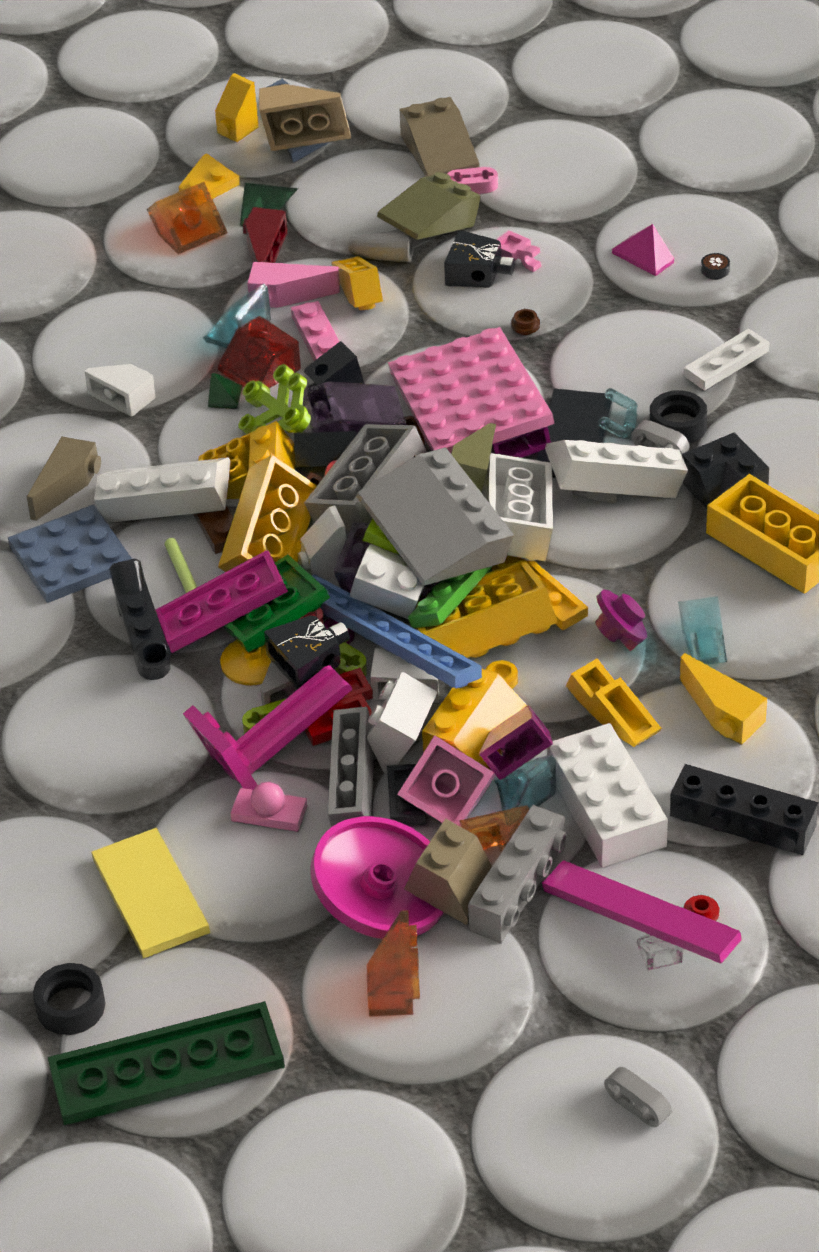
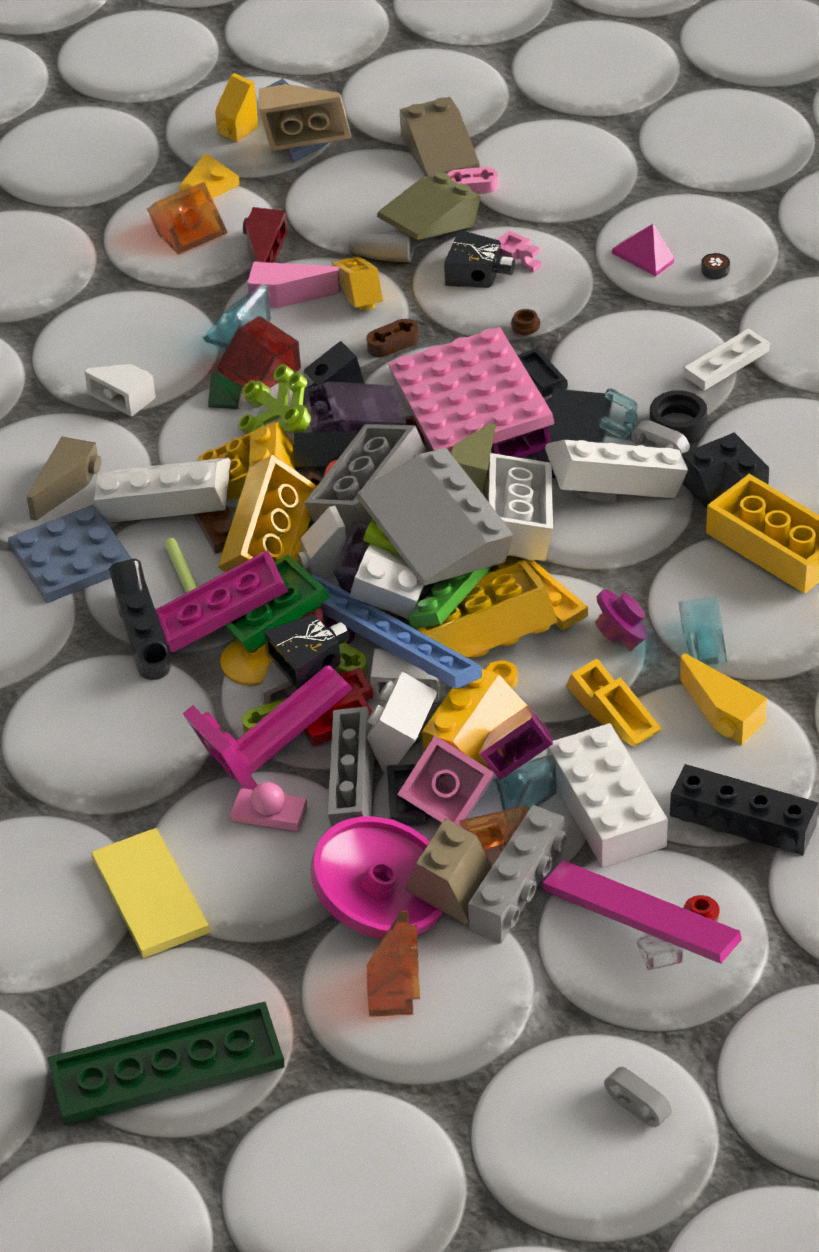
black tyre [33,963,106,1035] -> none
clear green slope [240,183,299,227] -> none
bright pink plate [291,301,340,361] -> none
none -> reddish brown beam [367,319,418,357]
none -> black tile [517,348,568,398]

